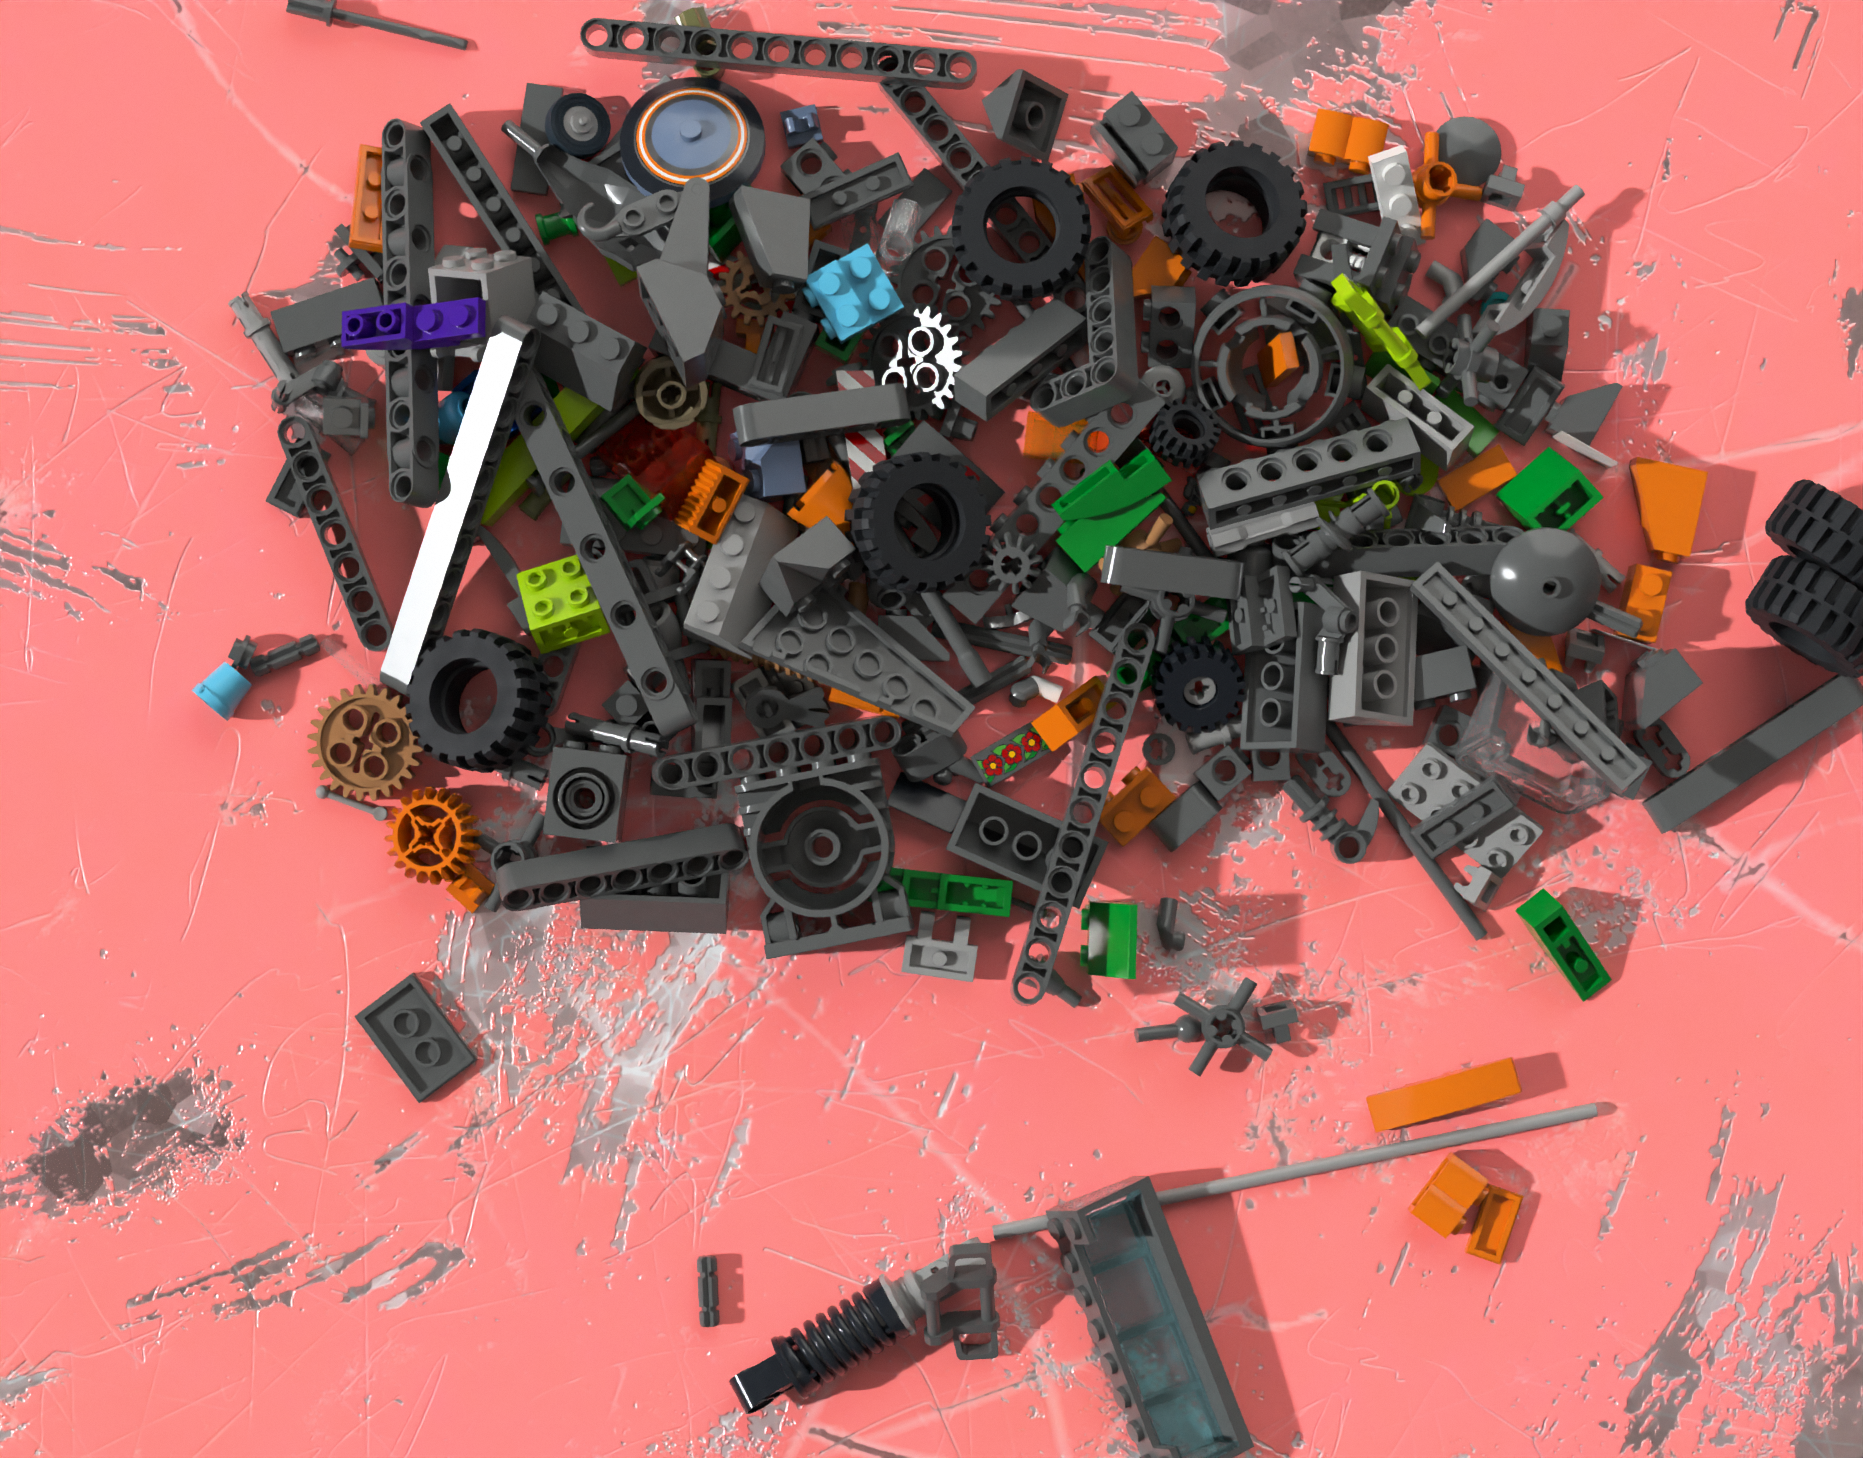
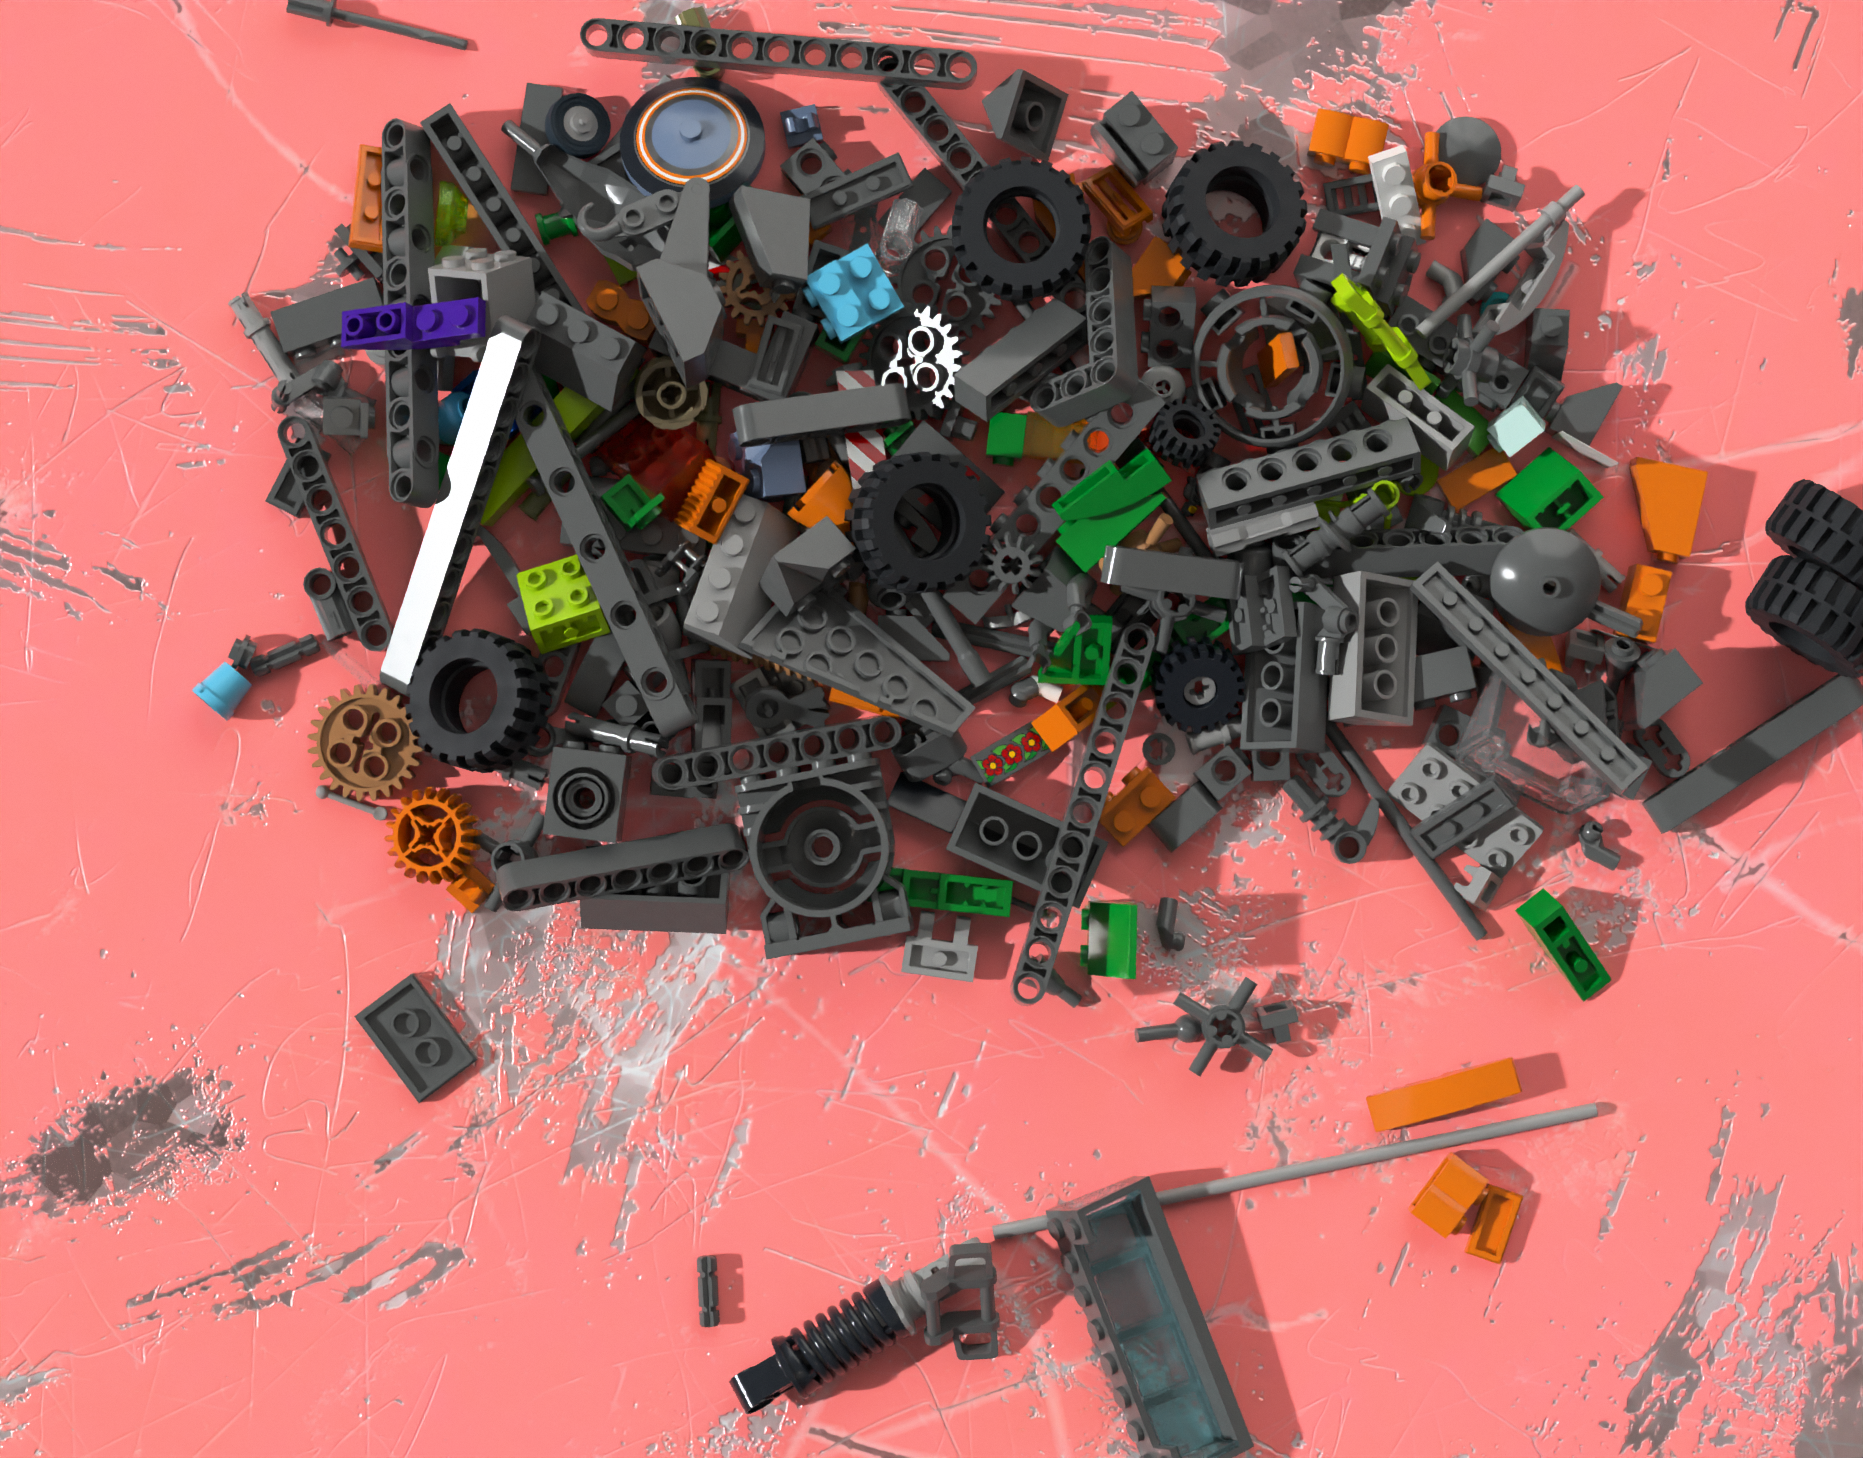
none -> dark grey piece [303,567,356,642]
none -> clear neon green piece [434,180,468,247]
none -> dark grey brick [564,623,626,718]
none -> orange brick [586,280,656,345]
none -> green brick [985,412,1027,467]
none -> green wing [1038,615,1112,685]
none -> light aqua brick [1487,396,1546,457]
none -> dark grey arm [1578,821,1621,871]
none -> dark grey cone [1604,637,1641,696]

